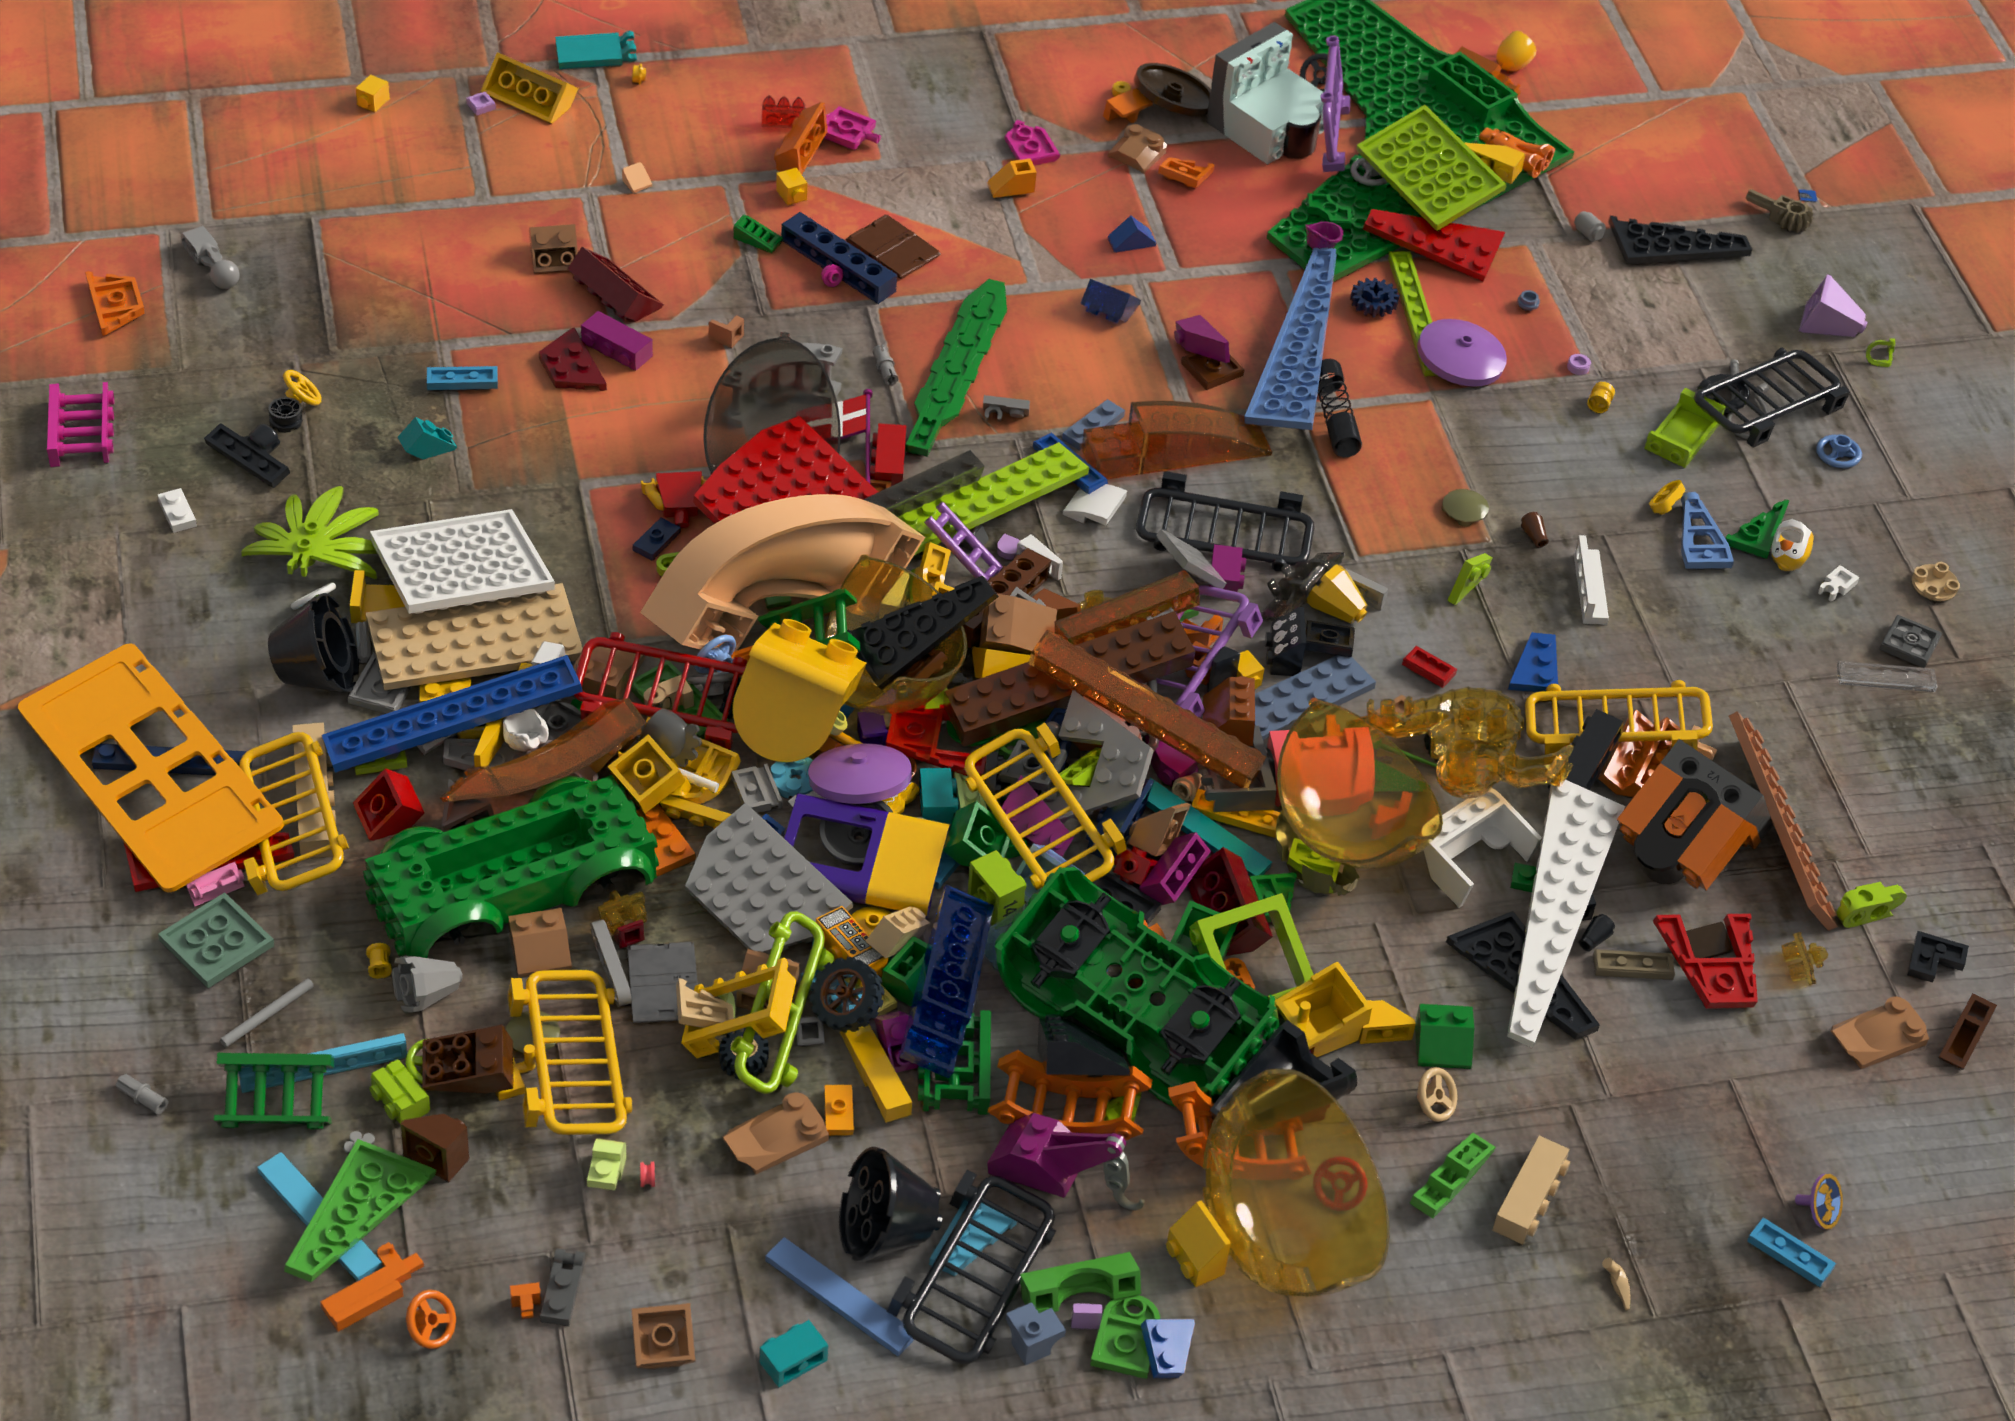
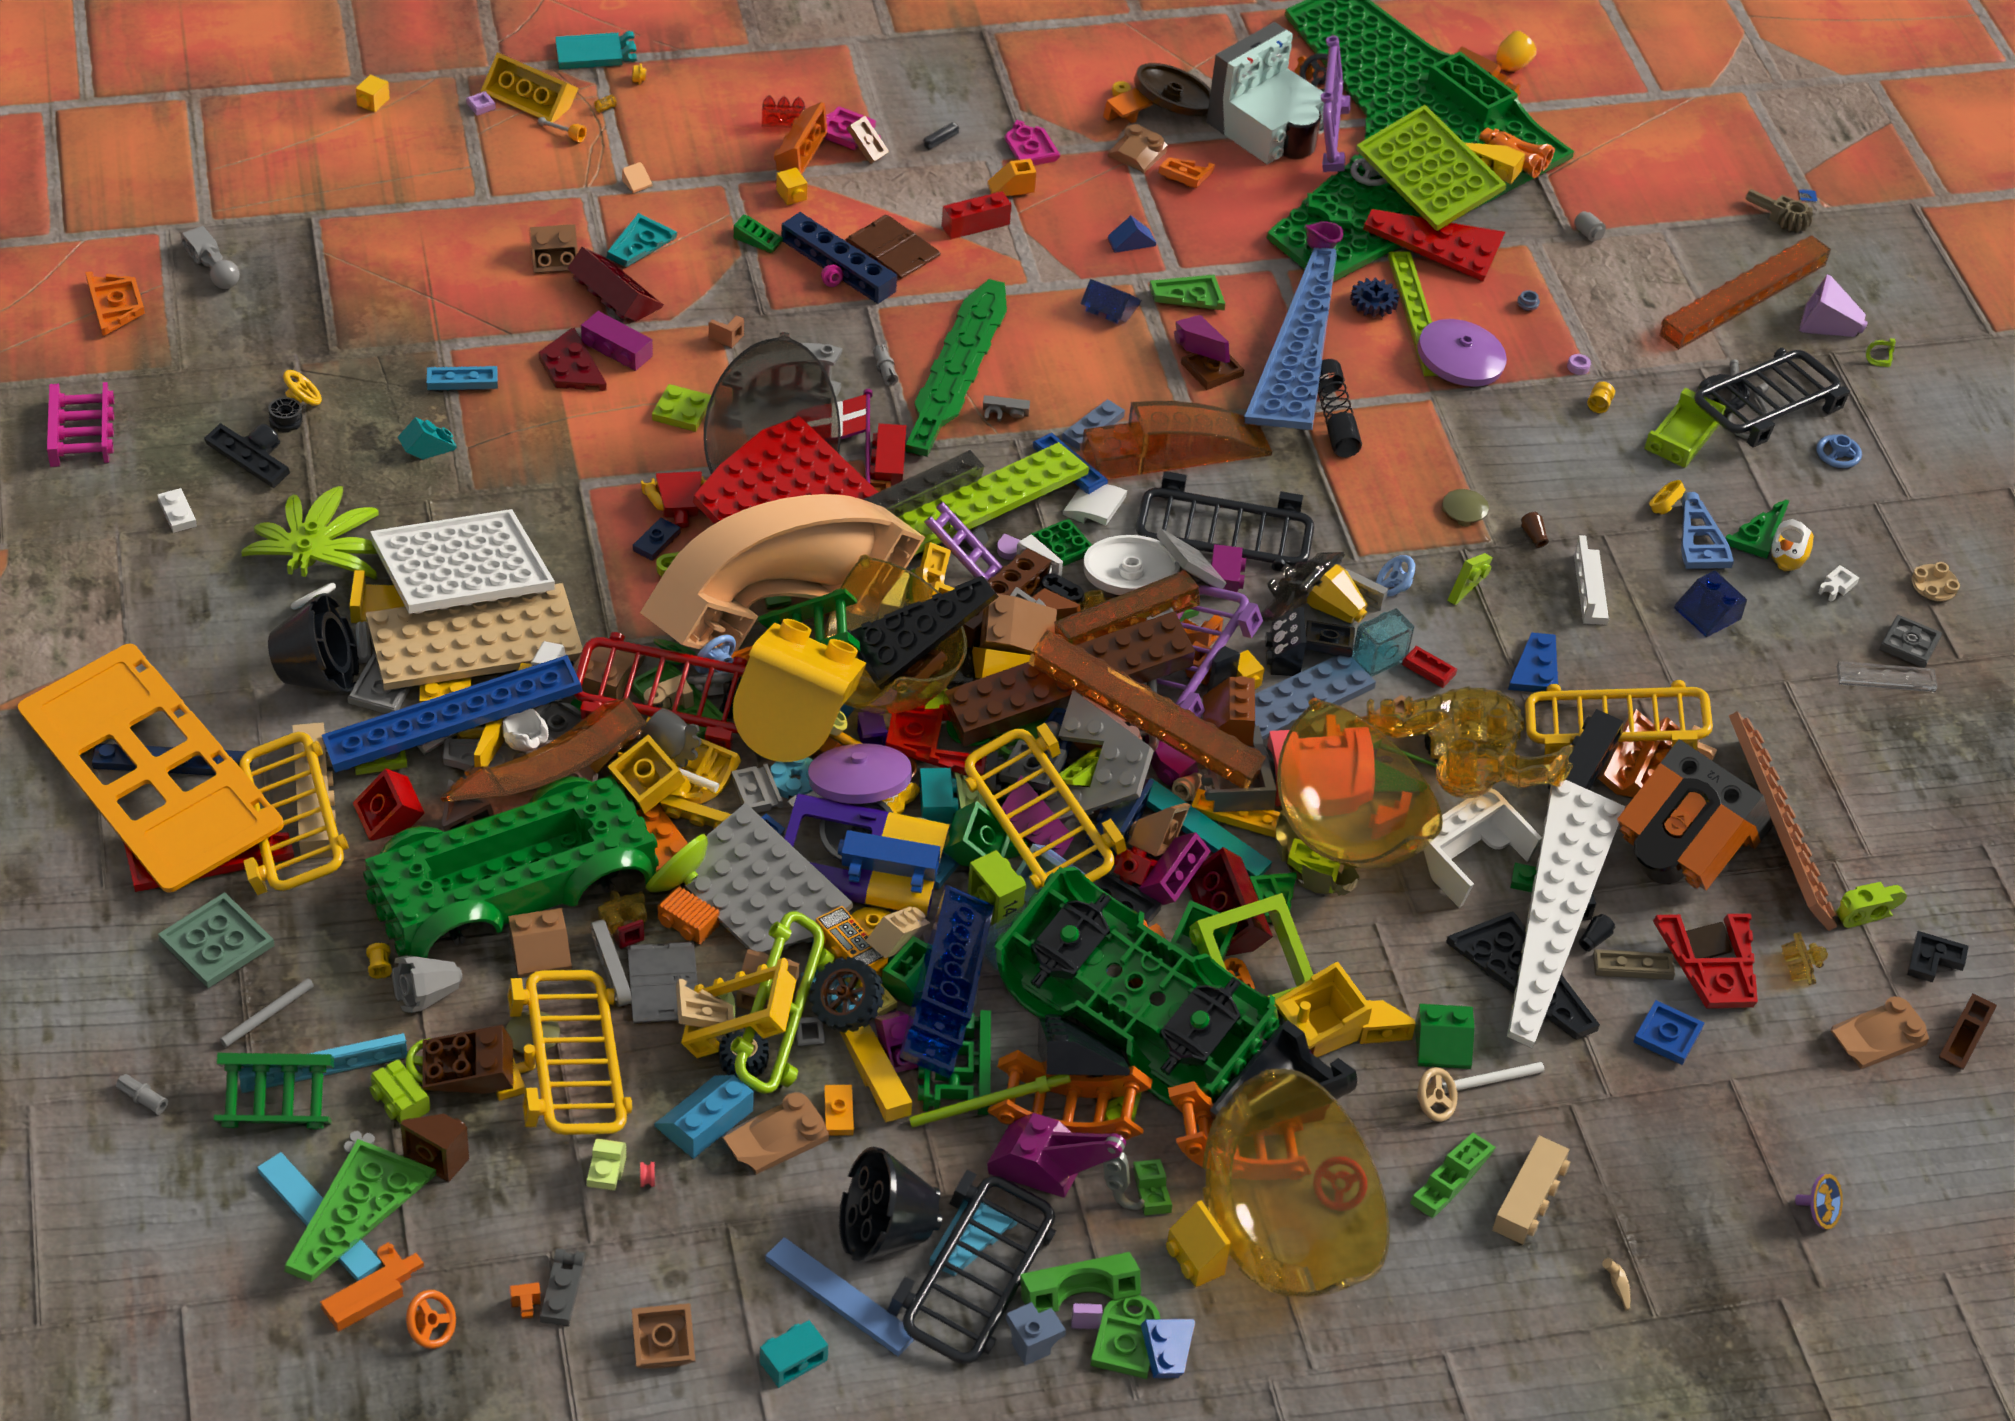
bright pink hinge [186,862,245,906] -> none
black wing [1608,216,1753,264] -> none
dark azure plate [1747,1217,1836,1287] -> none
none -> light orange hinge [538,117,587,143]
none -> yellow piece [594,95,617,113]
none -> teal wing [606,213,677,267]
none -> lime dish [645,834,708,893]
none -> lime plate [652,384,712,432]
none -> green piece [653,638,696,665]
none -> dark azure slope [654,1075,754,1159]
none -> orange brick [658,886,720,945]
none -> blue brick [838,830,940,893]
none -> plate [846,116,889,164]
none -> lime bar [909,1075,1071,1128]
none -> black axle [923,122,959,149]
none -> red brick [941,191,1012,240]
none -> green tile [1029,518,1092,567]
none -> black beam [1041,574,1084,606]
none -> white dish [1083,535,1180,597]
none -> bright green slope [1133,1159,1172,1216]
none -> bright green wing [1149,275,1225,311]
none -> orange plate [1295,56,1315,80]
none -> clear light blue brick [1352,608,1414,677]
none -> light blue piece [1376,555,1415,597]
none -> white bar [1442,1062,1544,1093]
none -> blue plate [1633,1000,1704,1065]
none -> clear orange brick [1659,235,1831,350]
none -> clear blue slope [1674,570,1748,637]

